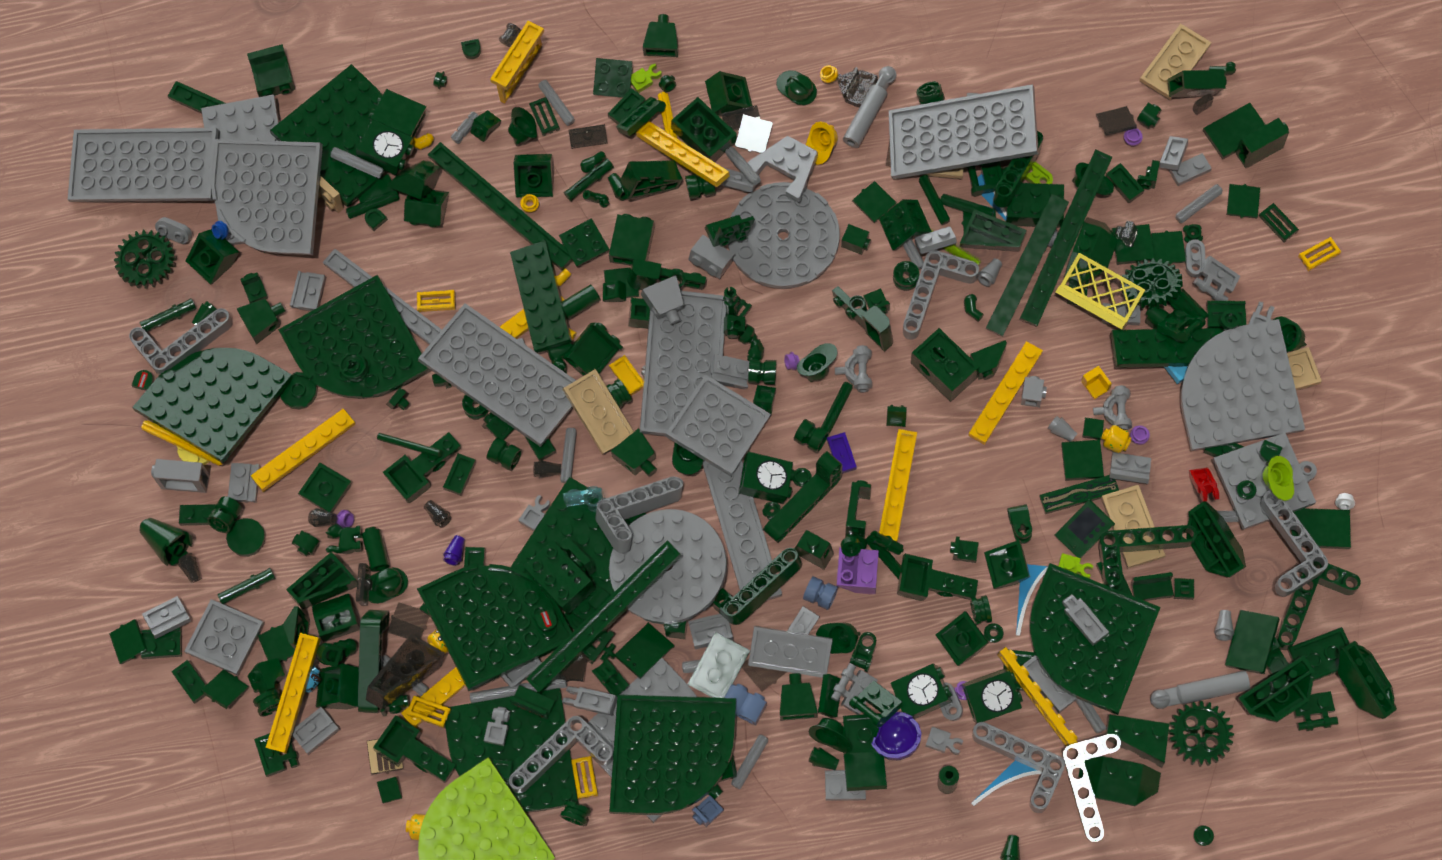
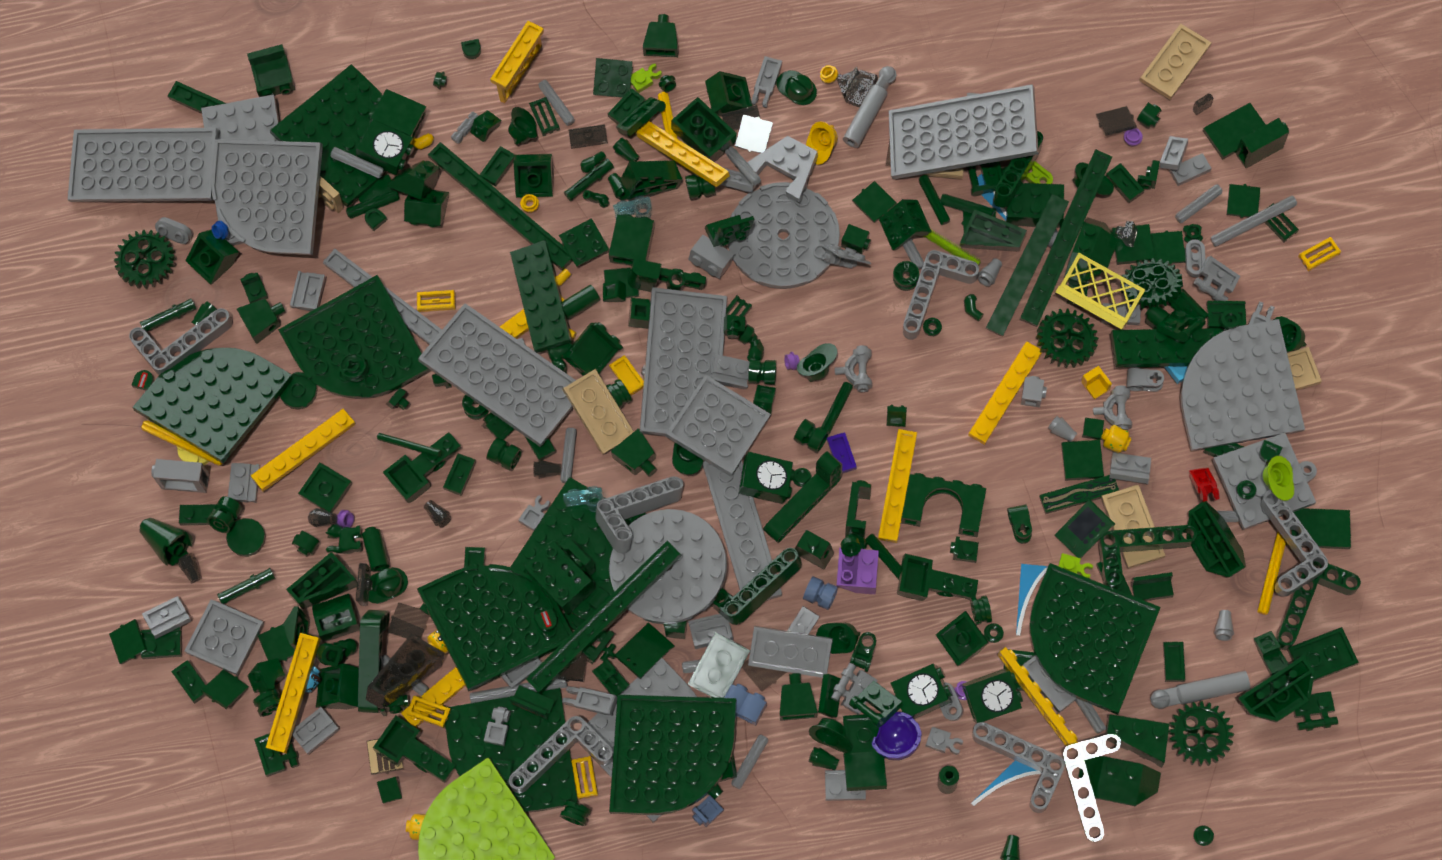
dark purple cone [443,535,465,566] -> none
clear smoke bush [499,23,521,47] -> none
light grey torso [641,276,684,325] -> none
dark green pin [723,287,738,316] -> none
dark green plate [762,502,781,520] -> none
plate [832,286,893,352] -> none
dark green bracket [863,288,890,314] -> none
dark green axle [869,531,904,555] -> none
dark green piece [911,328,980,402] -> none
light grey plate [914,226,957,254] -> none
dark green wheel [916,81,945,105] -> none
dark green slope [970,340,1007,380] -> none
dark green slope [984,540,1030,589] -> none
light grey hinge [1062,594,1109,646] -> none
medium lavender plate [1130,426,1150,445] -> none
dark green brick [1168,70,1227,97] -> none
dark green tile [1174,578,1194,600] -> none
dark green arm [1209,62,1236,75] -> none
dark green tile [1225,610,1280,674] -> none
white plate [1335,493,1355,510] -> none
dark green wedge [1338,641,1397,719] -> none
none -> dark green plate [480,146,515,187]
none -> dark green cone [613,137,640,162]
none -> clear light blue plate [613,196,652,218]
none -> light grey hinge [752,56,782,108]
none -> light grey hinge [822,244,871,268]
none -> dark green arch [901,473,987,537]
none -> dark green plate [923,318,942,336]
none -> dark green gear [1036,308,1099,368]
none -> light grey piece [1126,368,1164,392]
none -> dark green tile [1163,642,1186,682]
none -> light grey axle [1211,196,1297,246]
none -> yellow axle [1258,531,1286,615]

